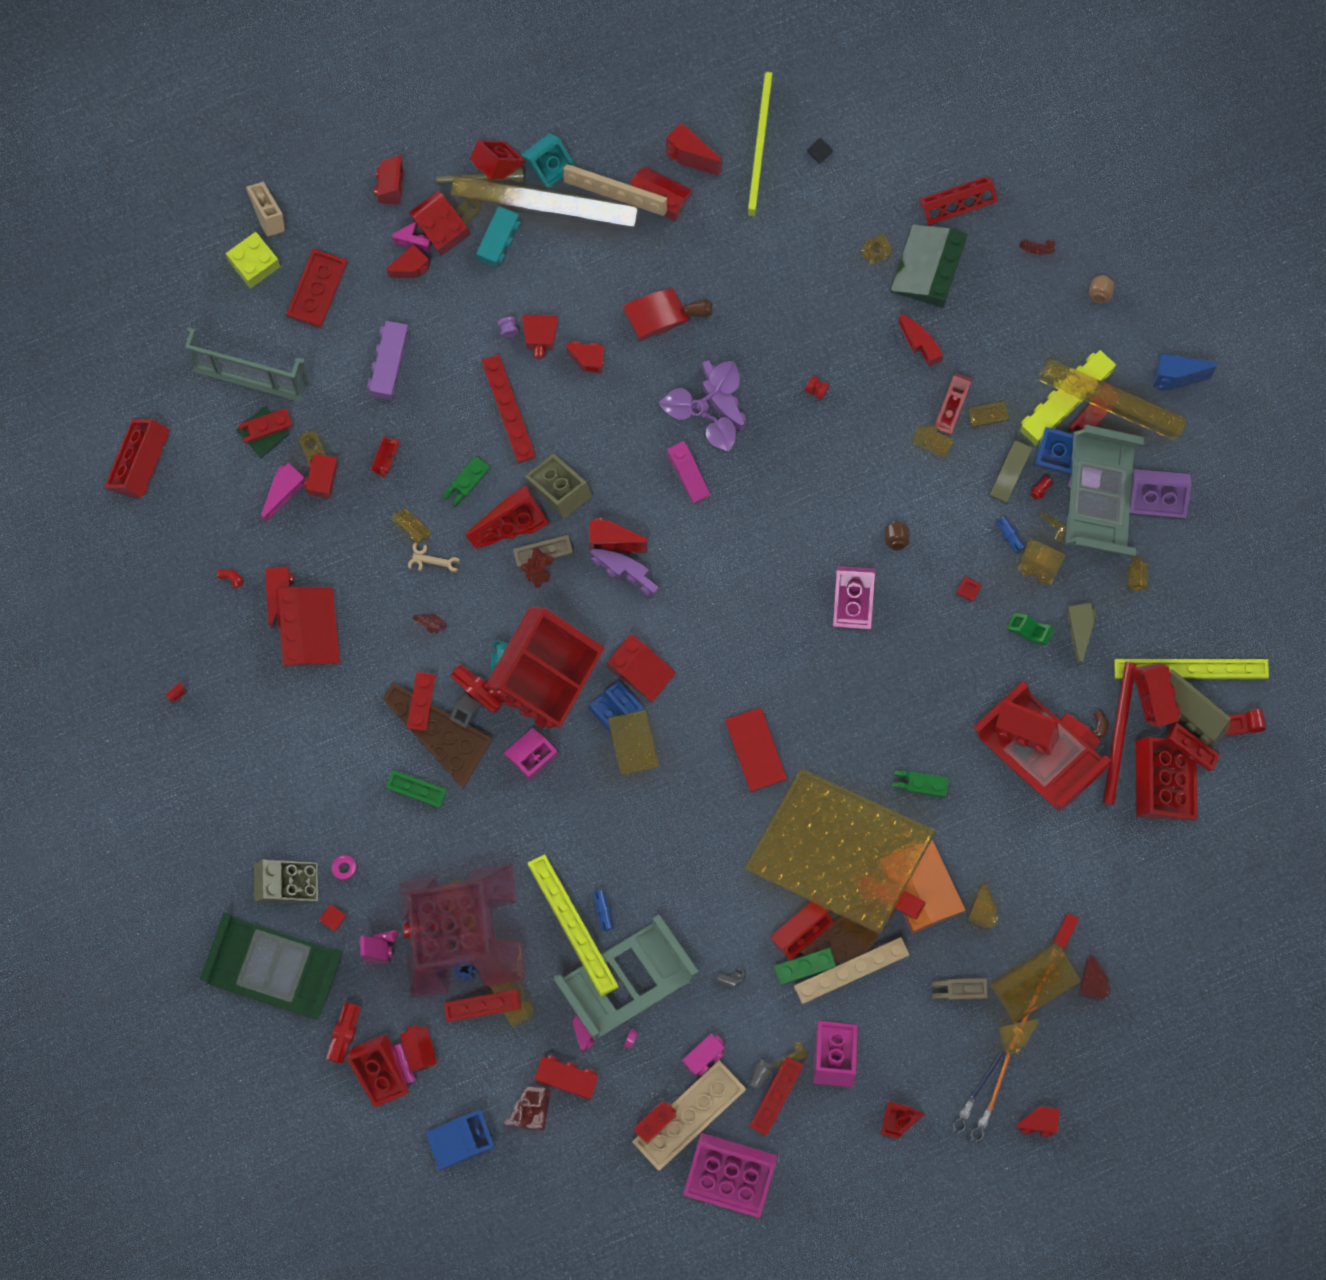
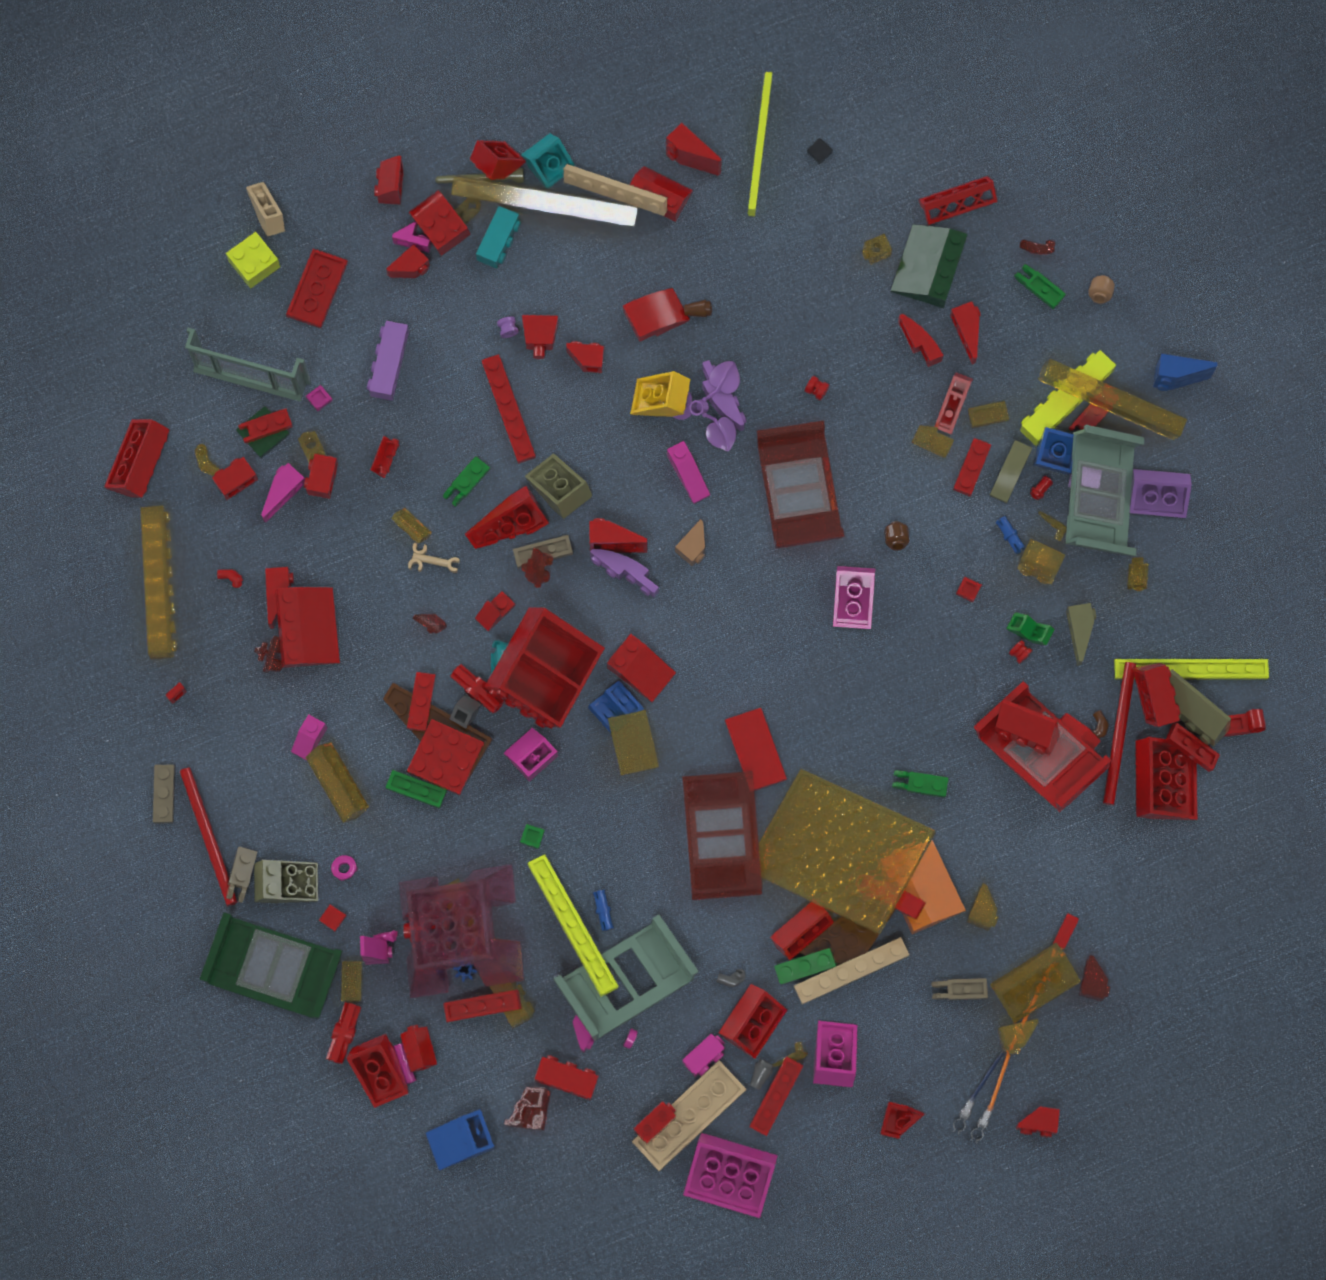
none -> clear yellow brick [140,506,177,659]
none -> dark tan plate [153,765,175,823]
none -> red piece [179,767,238,906]
none -> clear yellow arm [195,444,220,476]
none -> red brick [212,456,258,500]
none -> dark tan hinge [226,847,257,903]
none -> clear red hips [254,636,282,673]
none -> dark pink slope [291,714,327,761]
none -> clear yellow brick [305,742,369,823]
none -> dark pink tile [306,385,333,412]
none -> clear yellow plate [341,961,362,1002]
none -> red plate [407,719,485,796]
none -> red slope [475,591,516,632]
none -> green plate [520,824,545,849]
none -> yellow slope [630,371,691,417]
none -> medium nougat slope [675,519,705,566]
none -> clear red piece [682,771,762,900]
none -> red slope [718,984,787,1059]
none -> clear red piece [756,421,845,549]
none -> red slope [950,301,981,364]
none -> red plate [953,438,992,497]
none -> red wheel [1008,640,1033,664]
none -> green hinge [1014,264,1066,310]

